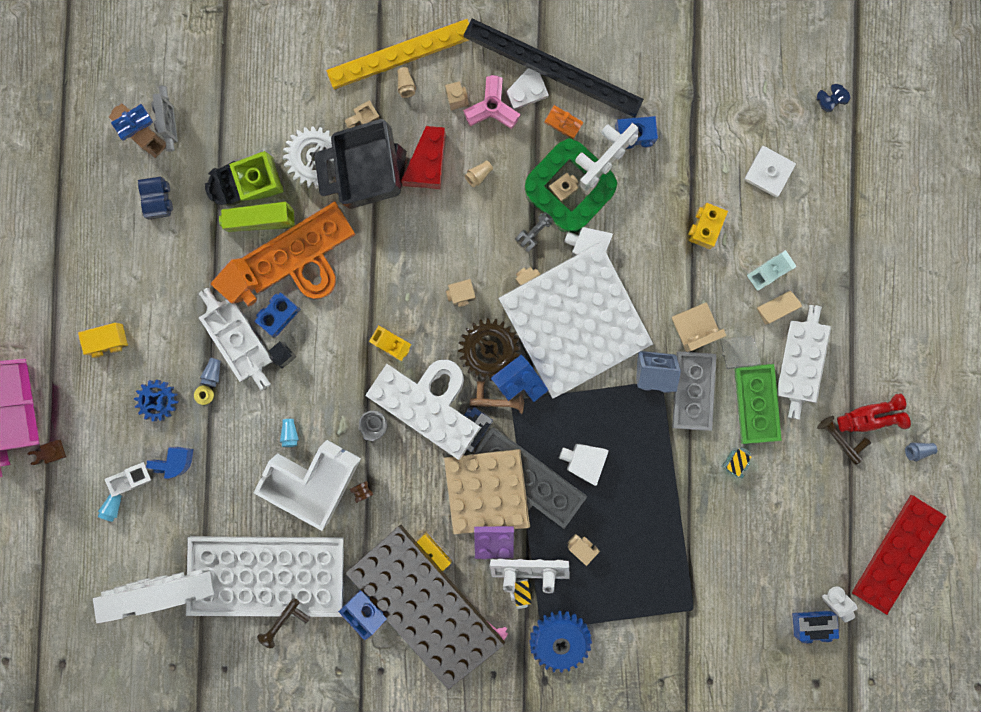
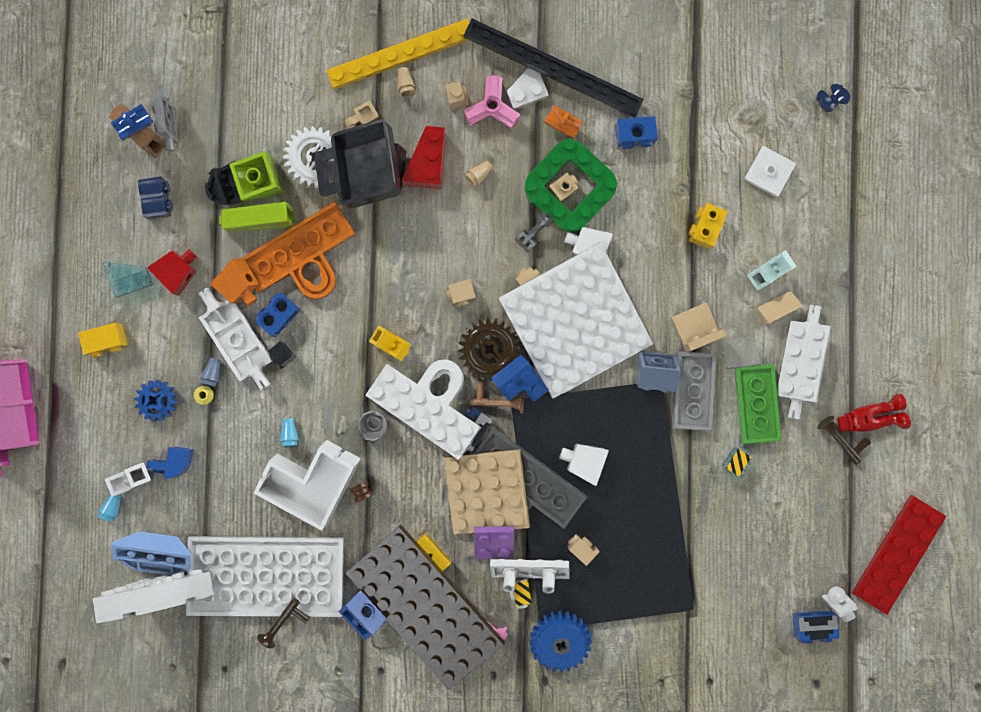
reddish brown plate [27,439,66,465] -> none
white plate [575,123,639,191] -> none
sand blue cone [905,443,938,462] -> none
none -> clear light blue wing [103,261,153,298]
none -> light blue wedge [111,532,191,576]
none -> red torso [147,249,197,296]

